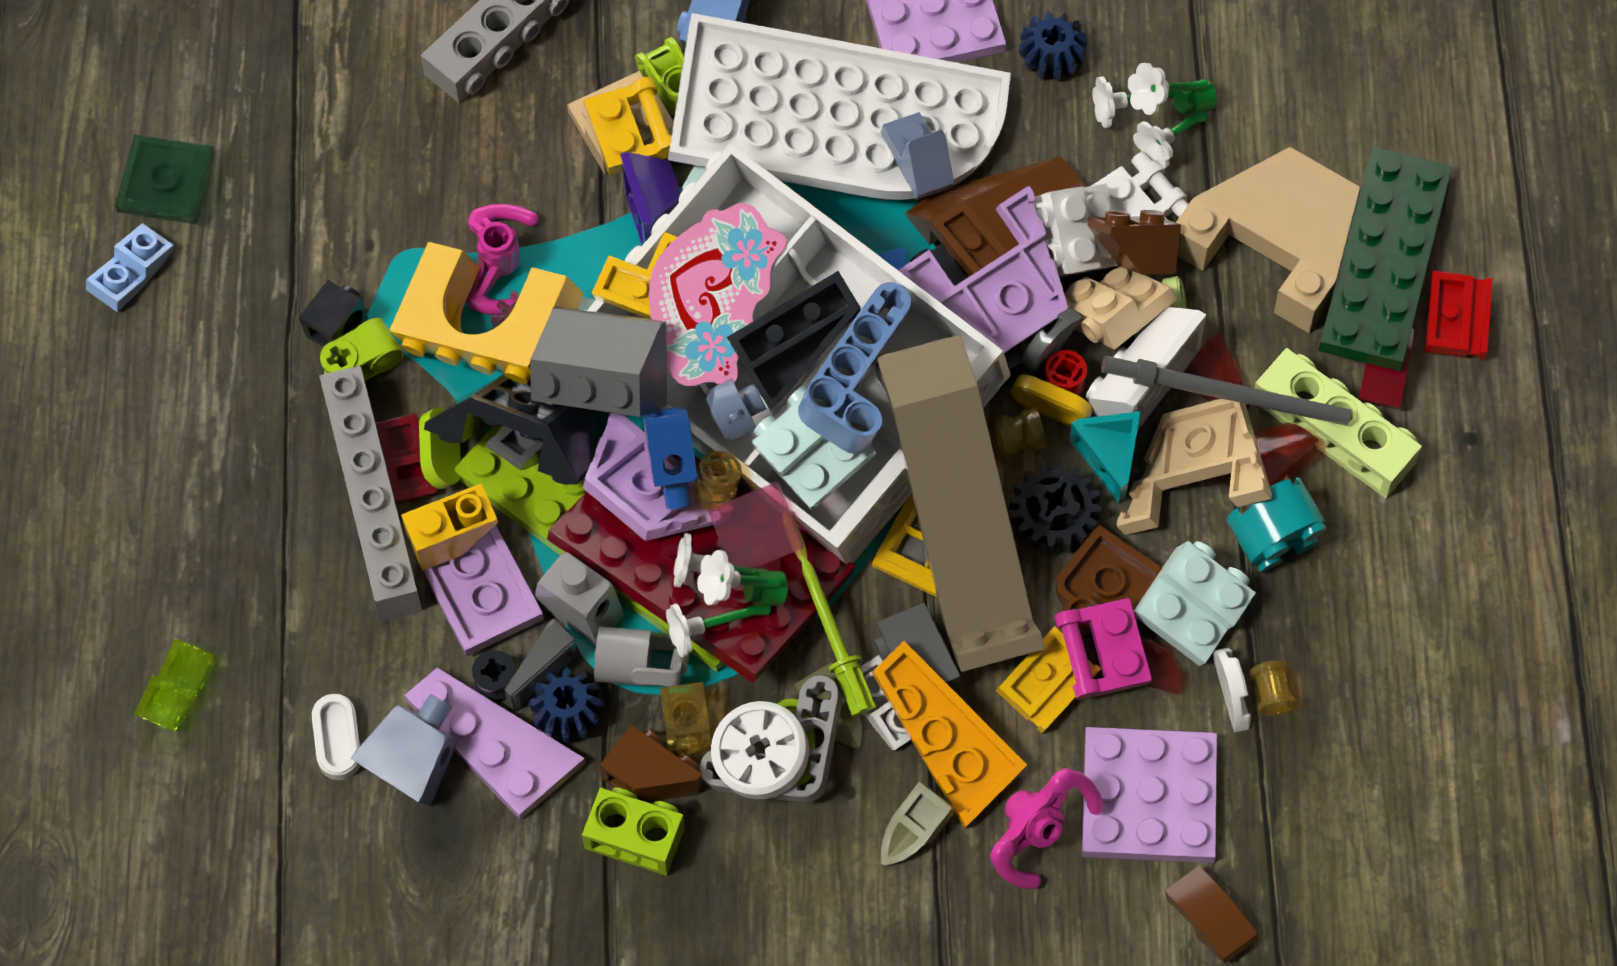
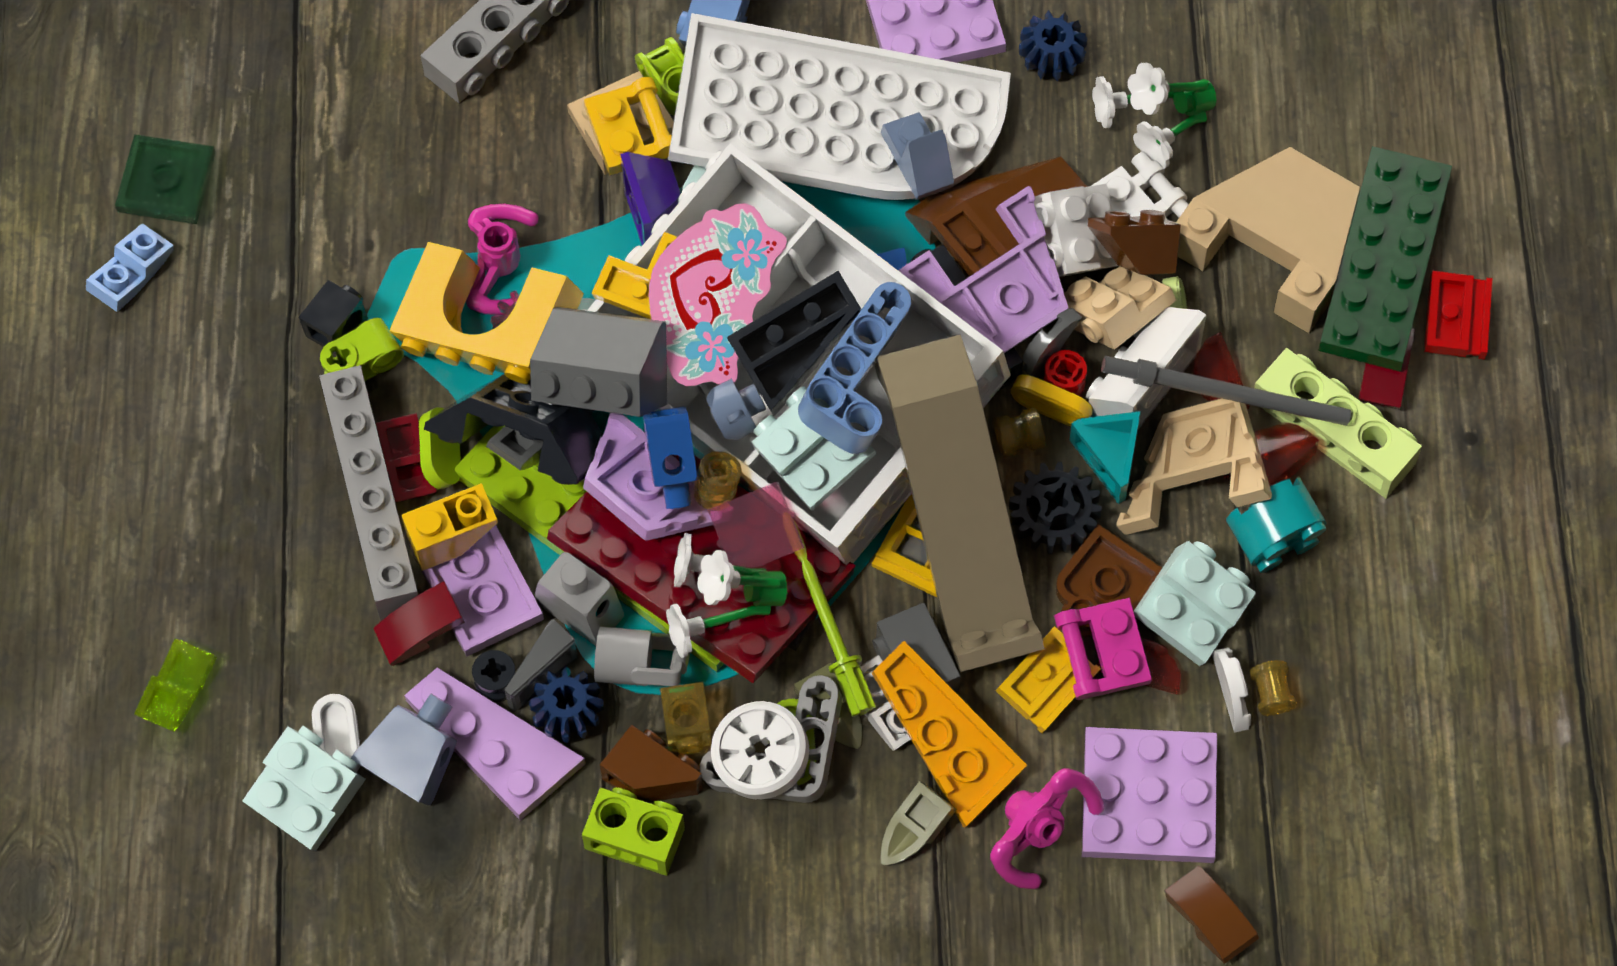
none -> light aqua plate [242,725,365,851]
none -> dark red slope [373,581,465,666]

